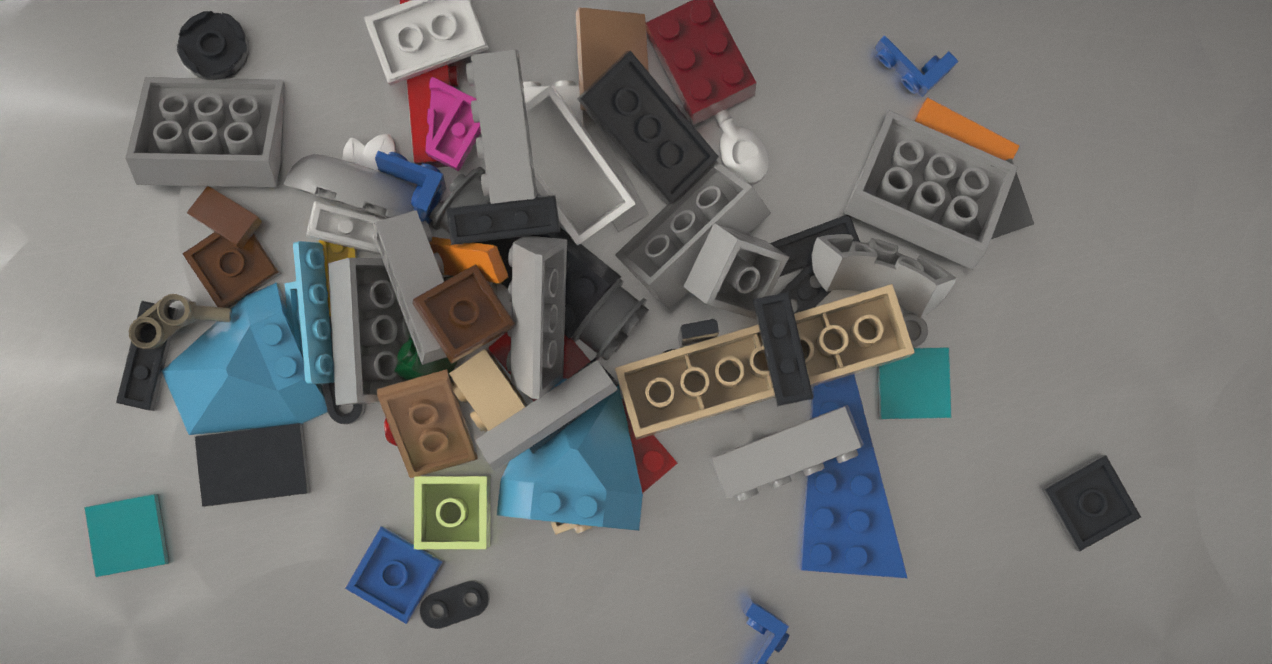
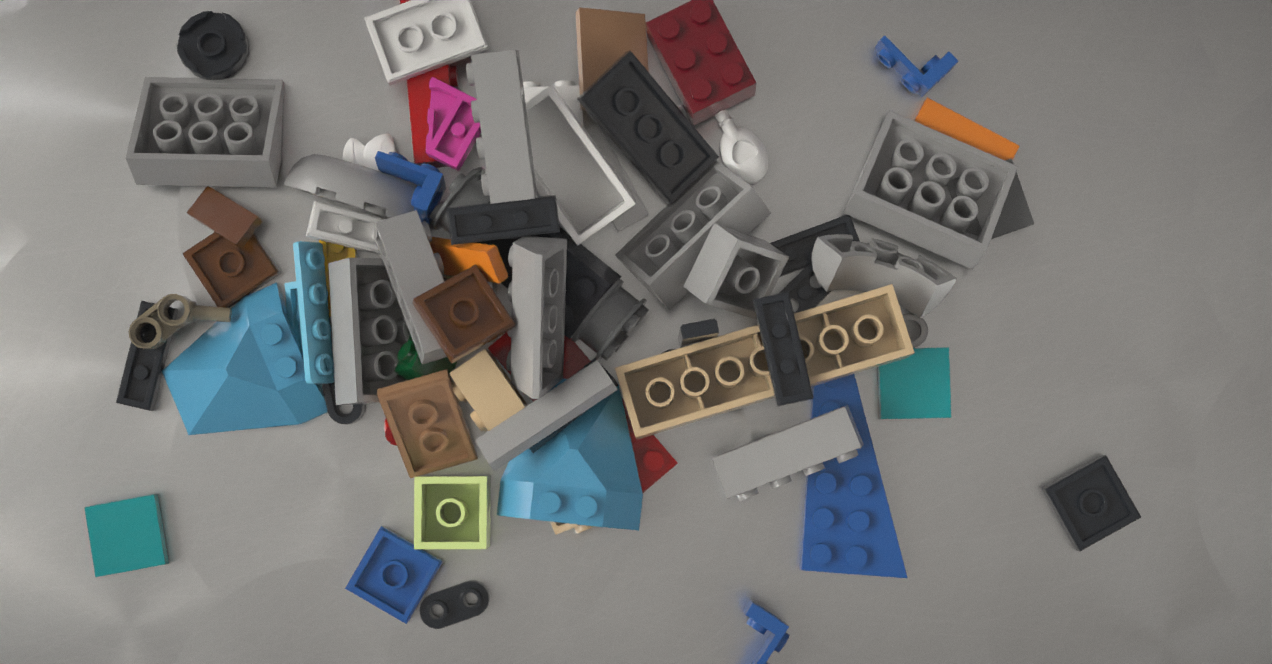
black tile [195,423,310,507] -> none

